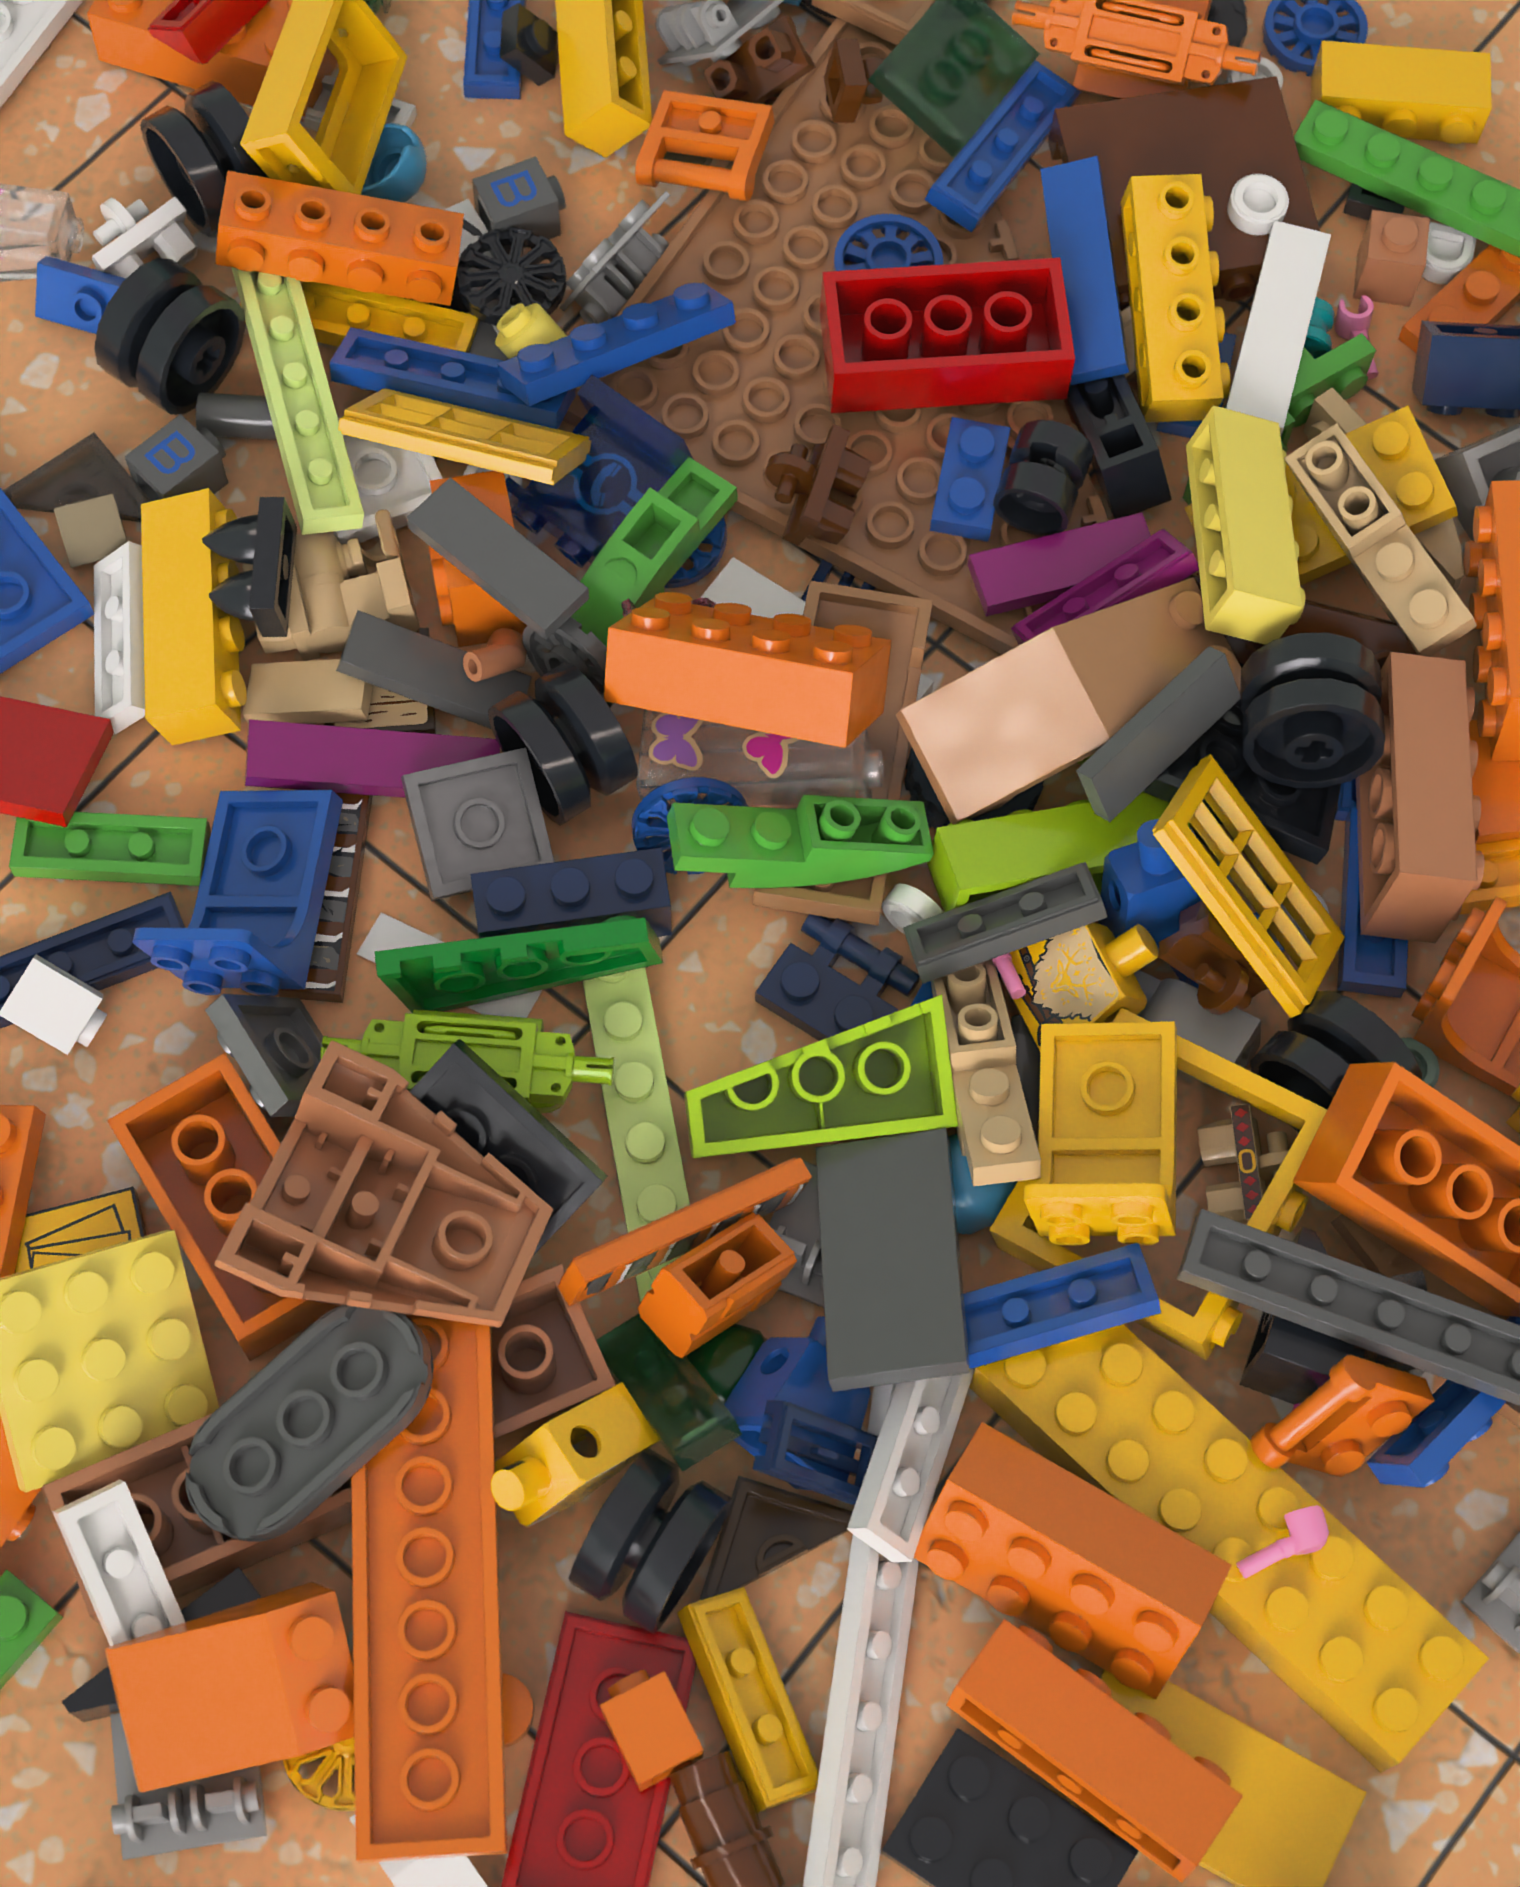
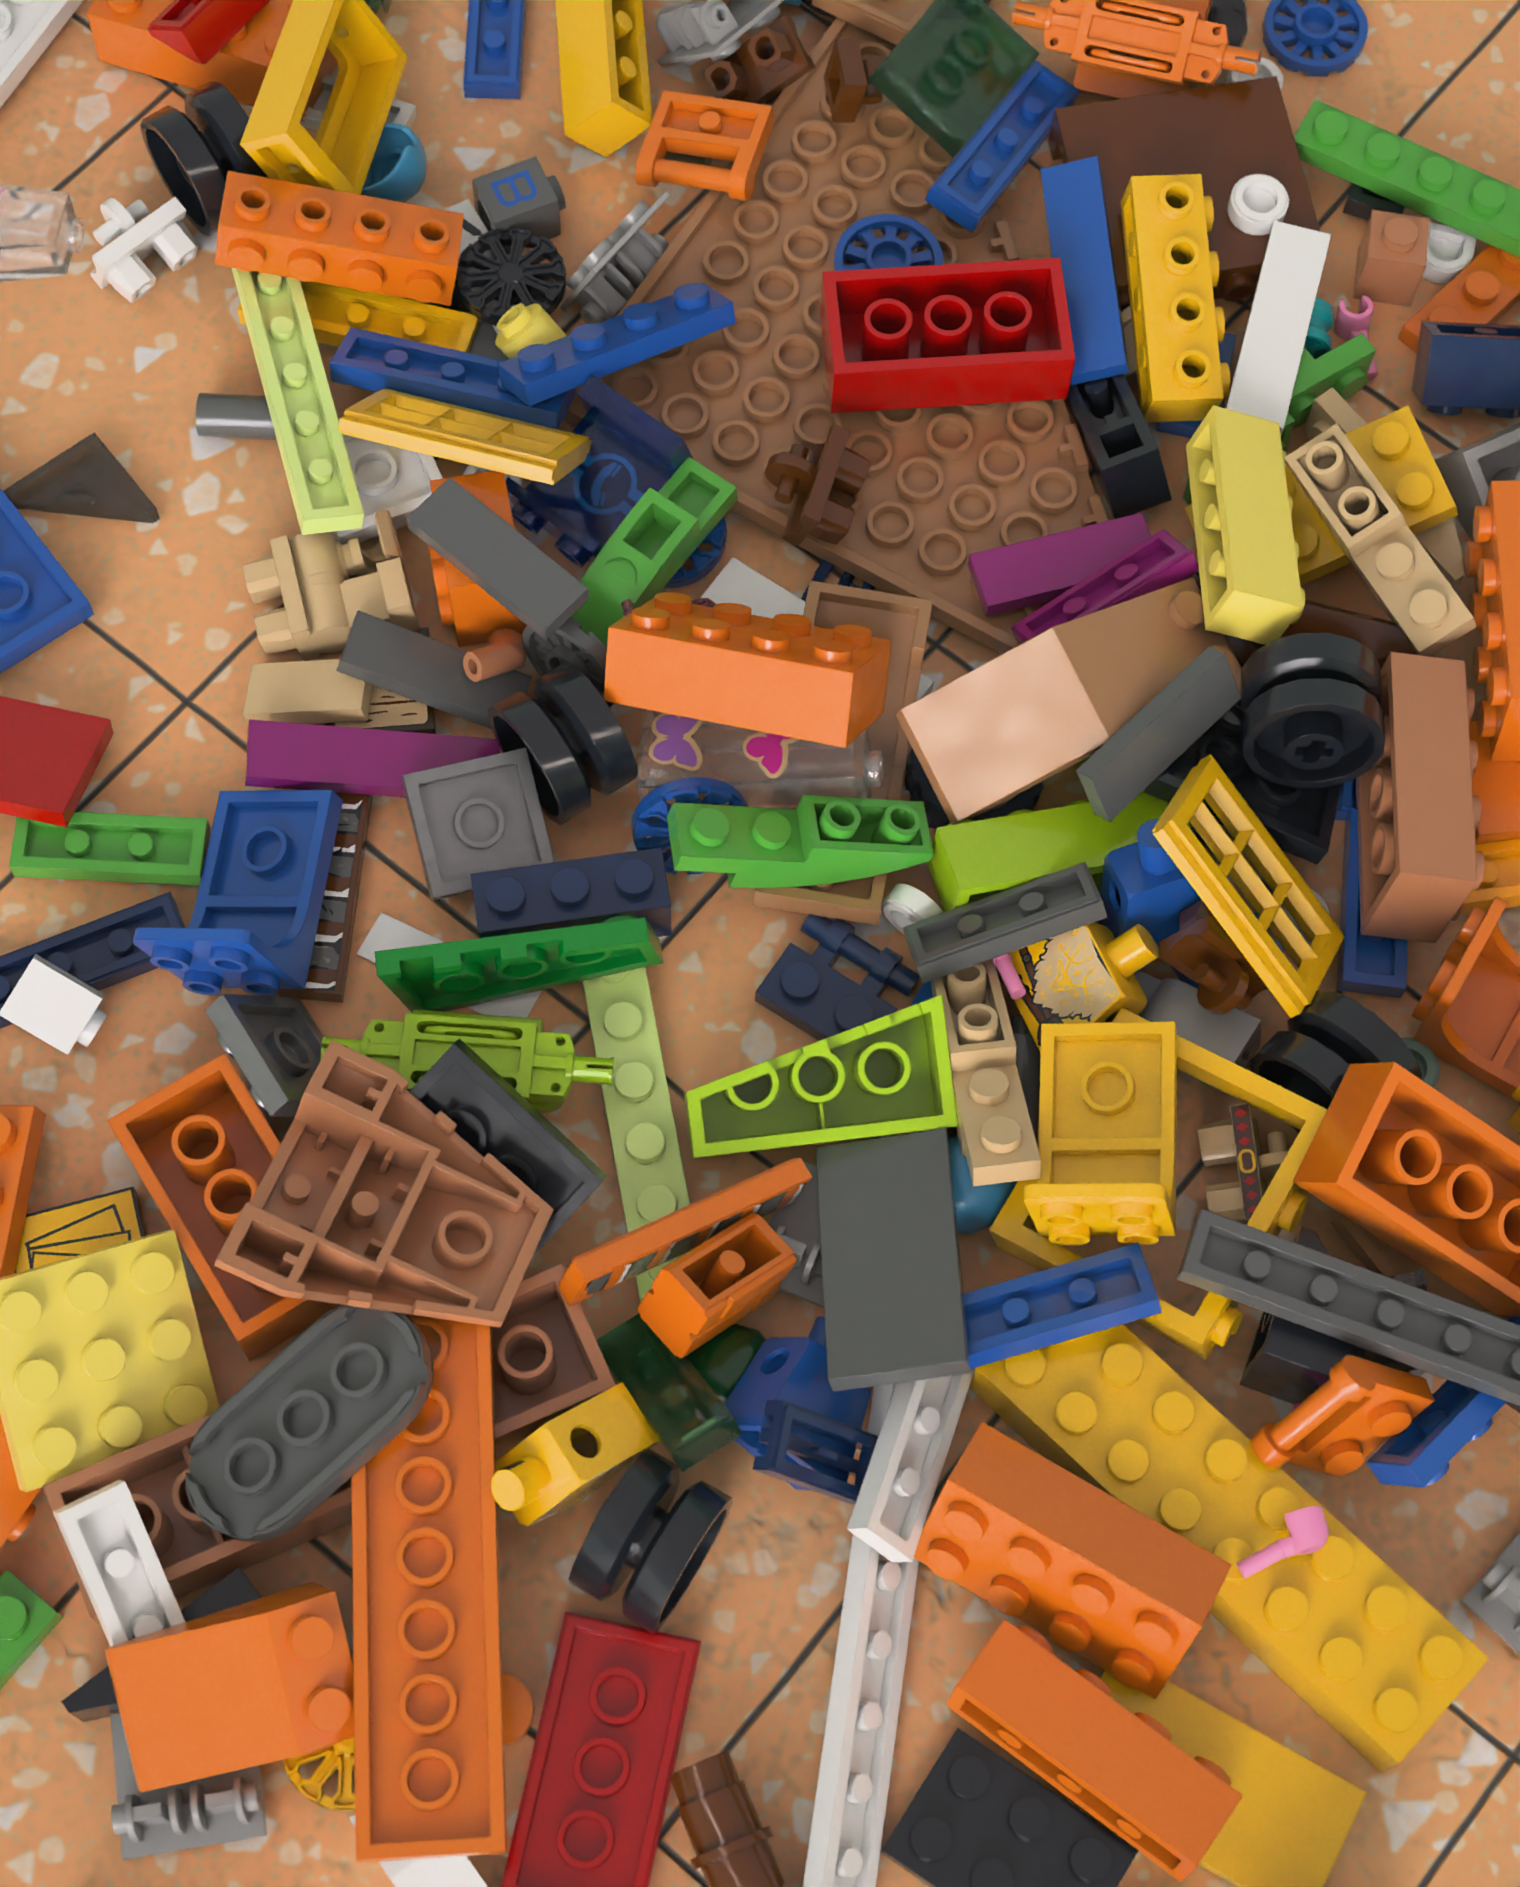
blue plate [35,256,126,334] -> none
dark tan tile [53,492,128,568] -> none
black wheel [94,258,246,415] -> none
white plate [94,541,145,734] -> none
dark grey brick [124,414,228,502] -> none
yellow brick [141,488,247,746] -> none
black tile [202,497,297,637] -> none
black plate [500,3,557,86] -> none
orange brick [600,1669,704,1792] -> none
yellow tile [677,1587,819,1813] -> none
dark brown tile [700,1476,853,1600] -> none
blue plate [930,417,1011,542] -> none
black wheel [993,420,1094,536] -> none
yellow brick [1311,41,1492,144] -> none

